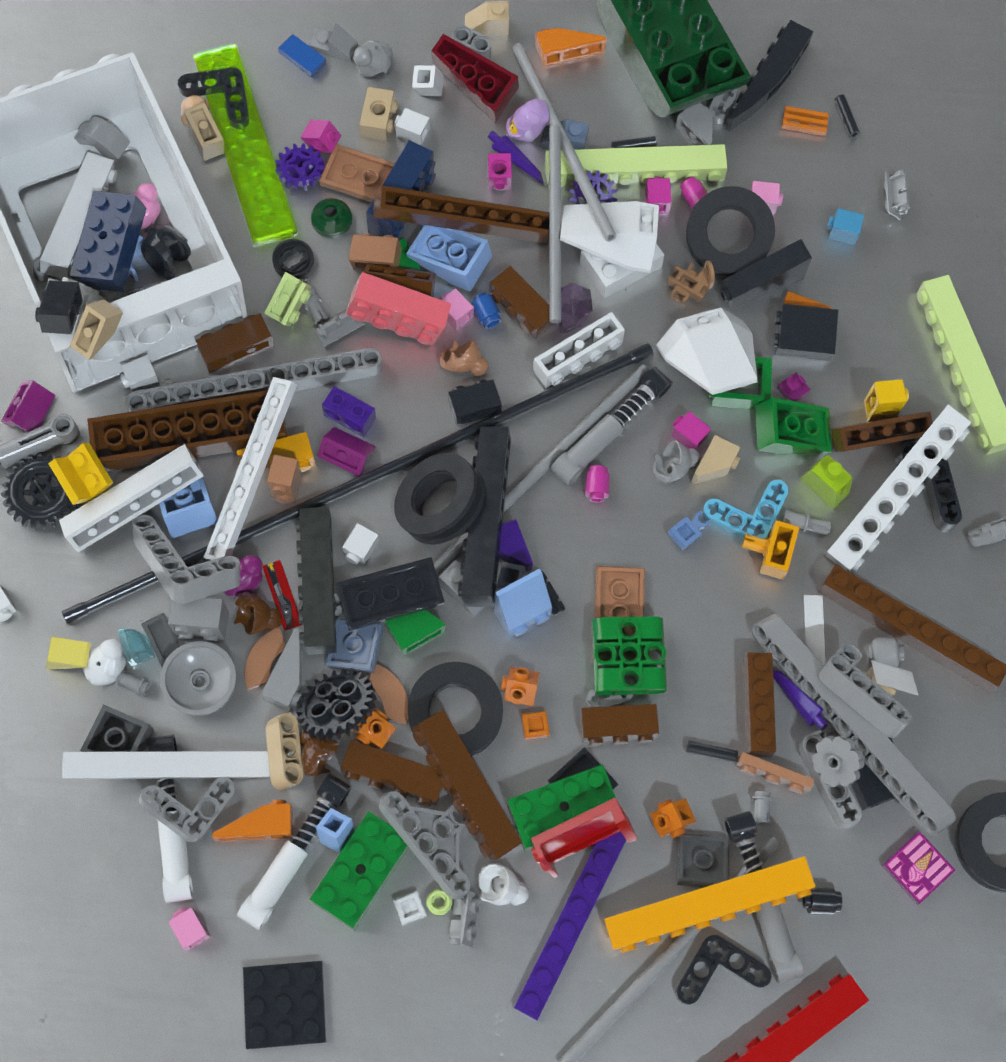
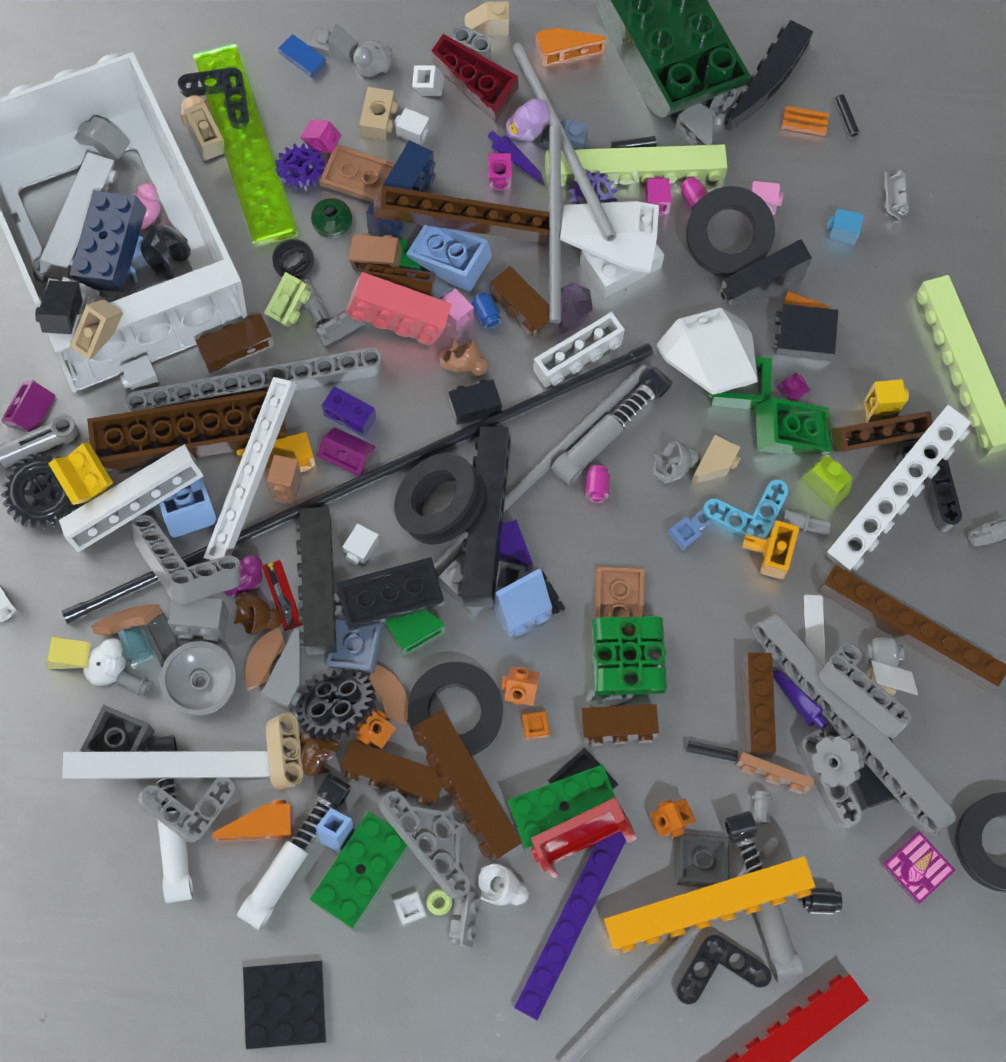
bright pink brick [168,907,210,951] -> none
medium nougat piece [667,260,715,306] -> none
dark pink brick [672,411,711,450] -> none
none -> nougat tile [91,604,162,636]

